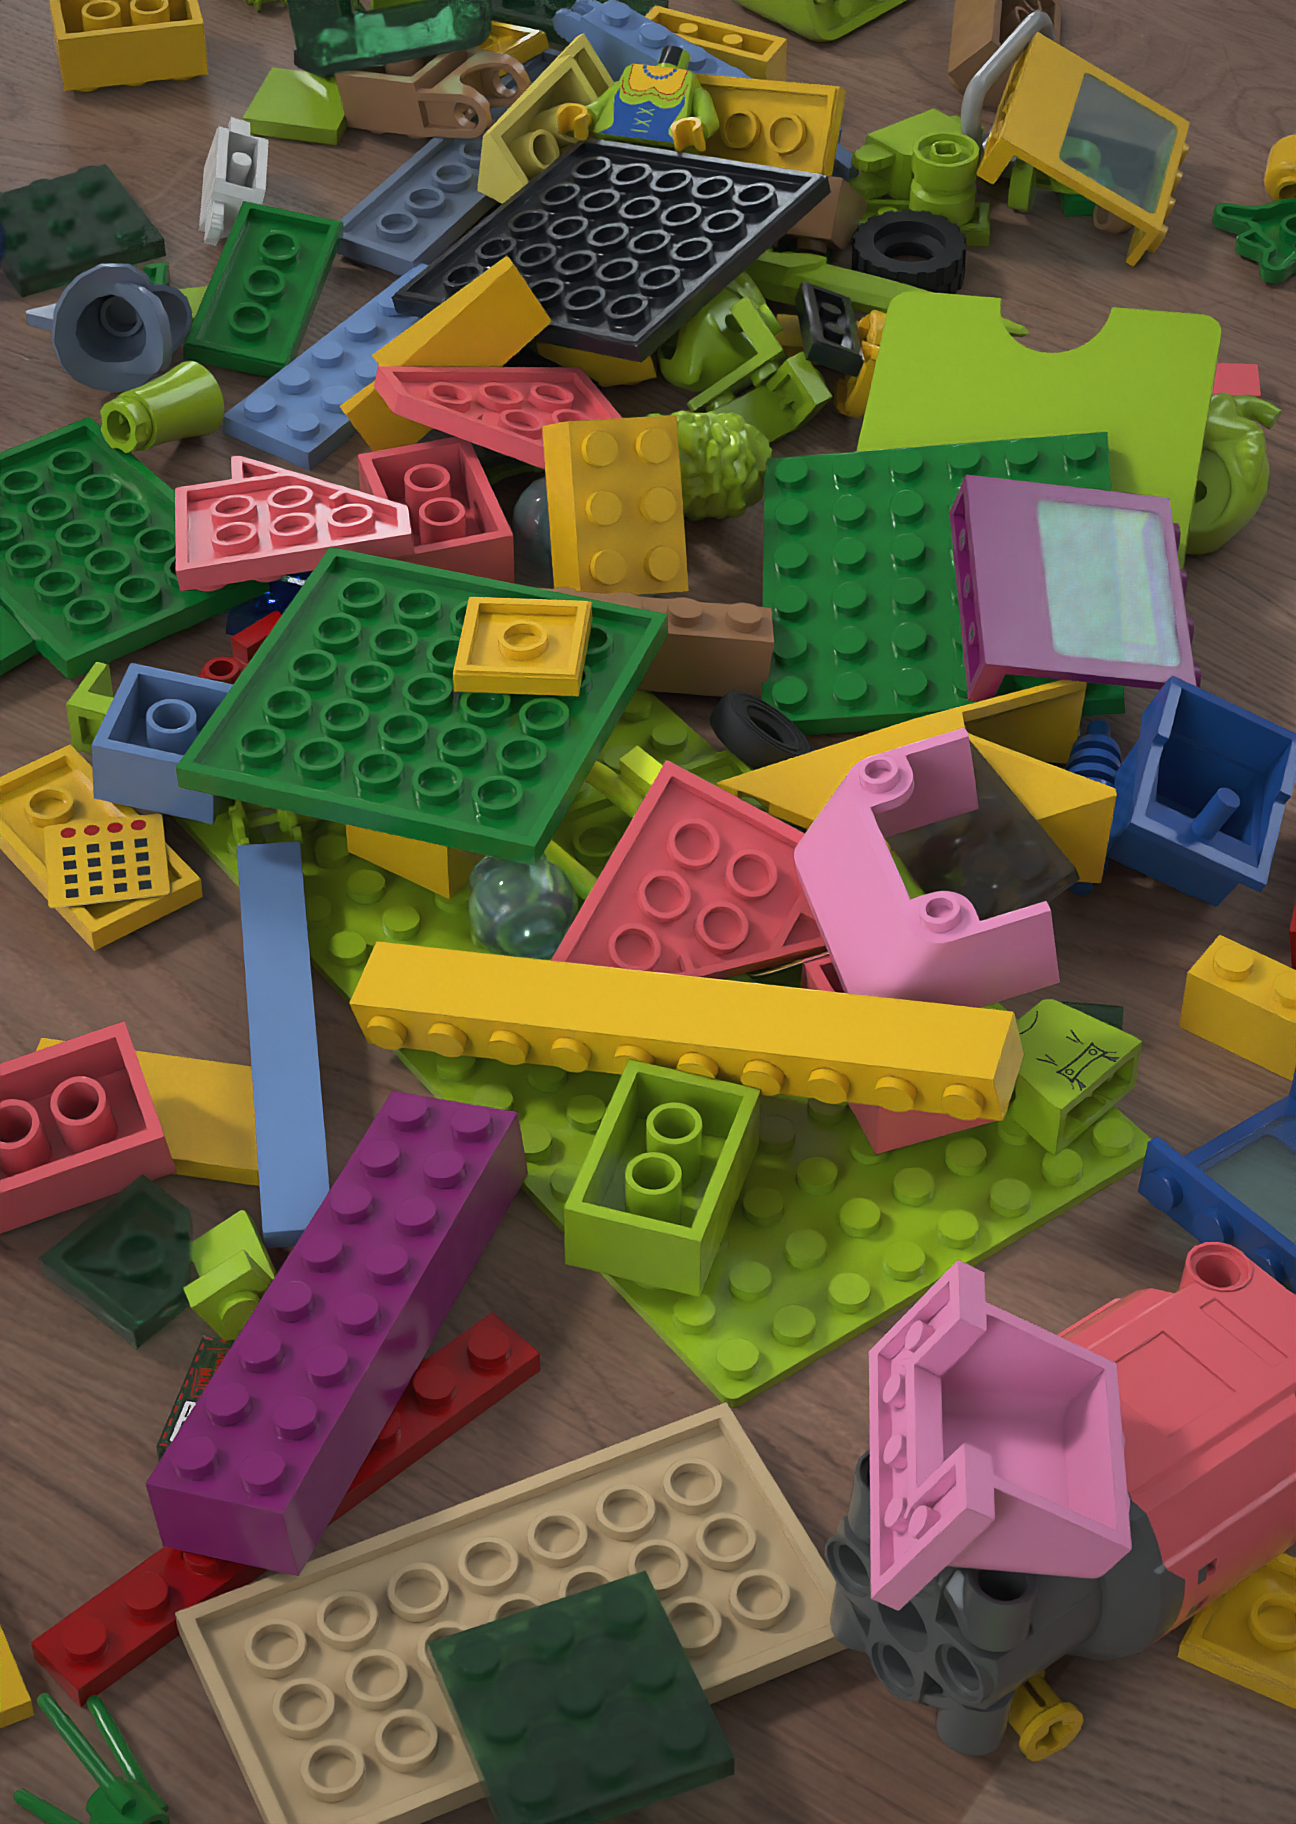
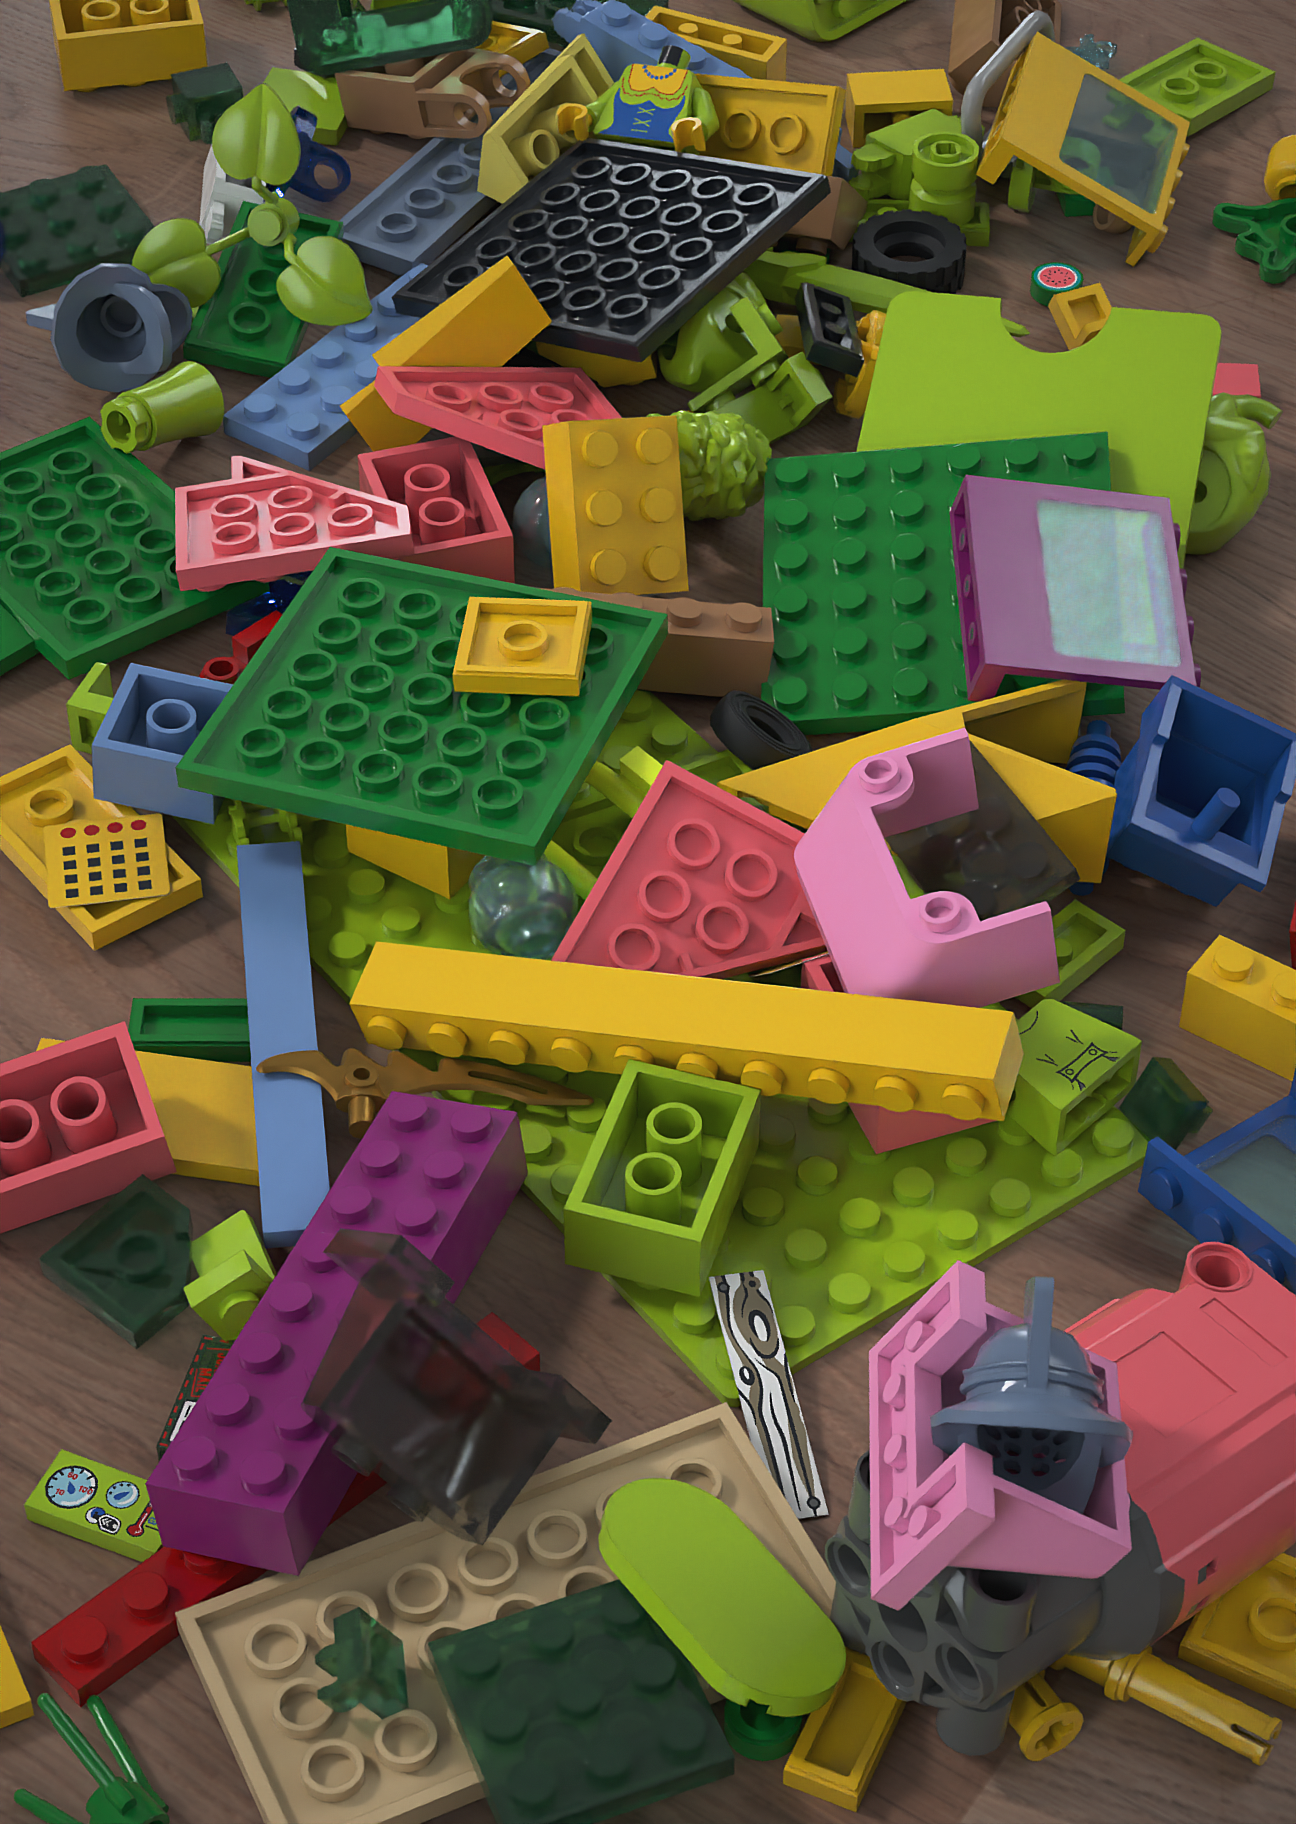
none -> lime tile [24,1449,164,1562]
none -> green tile [128,998,251,1062]
none -> lime plant [132,83,373,326]
none -> clear green brick [167,63,243,144]
none -> pearl gold piece [256,1048,594,1139]
none -> clear blue tile [263,105,351,202]
none -> clear smoke windscreen [301,1228,612,1545]
none -> clear green tile [315,1607,409,1719]
none -> lime tile [598,1478,846,1717]
none -> sticker [709,1270,829,1519]
none -> green tile [724,1699,802,1761]
none -> yellow tile [783,1647,907,1812]
none -> yellow brick [845,69,953,148]
none -> sand blue helmet [930,1276,1134,1514]
none -> lime plate [1015,899,1126,1008]
none -> tile [1030,262,1083,307]
none -> yellow bracket [1048,283,1112,350]
none -> yellow pin [1049,1646,1283,1767]
none -> clear light blue plant [1064,34,1117,69]
none -> lime tile [1099,37,1276,153]
none -> clear green tile [1119,1057,1213,1150]

